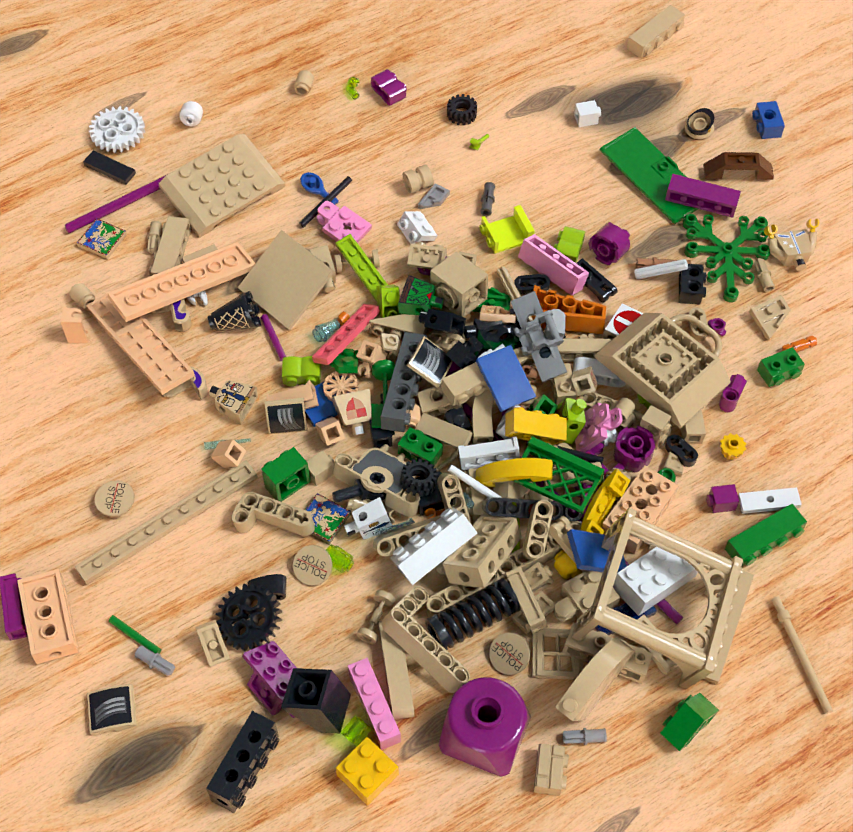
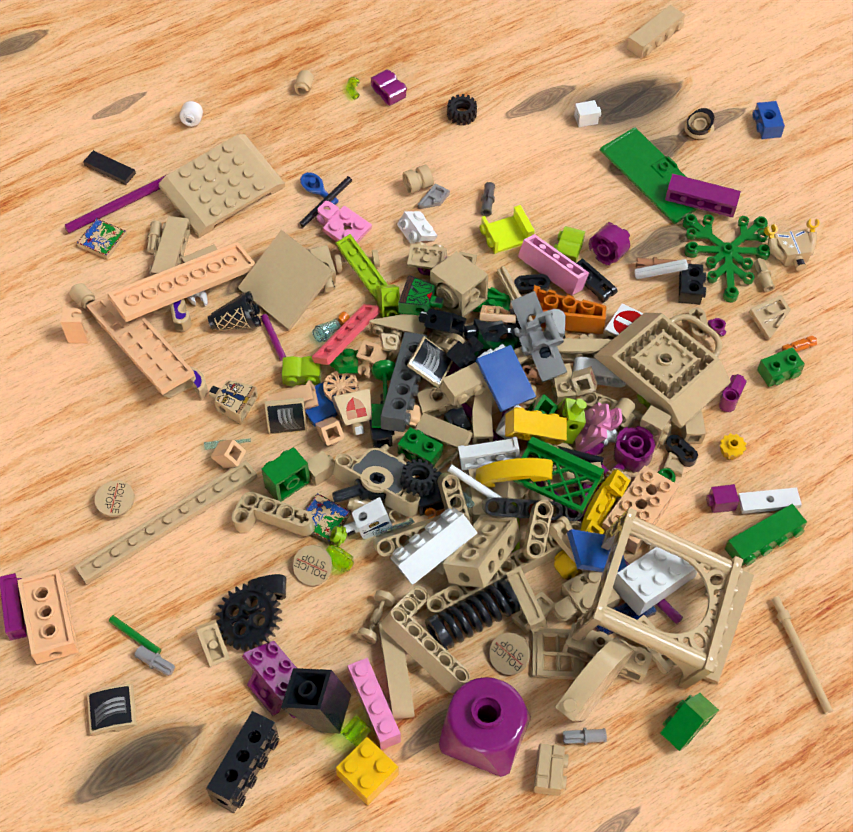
white gear [89,106,145,153] -> none
lime hand [469,134,489,150] -> none
tan bracket [523,562,554,592] -> none
reddish brown slope [703,152,774,180] -> none
none -> lime plate [330,526,347,546]

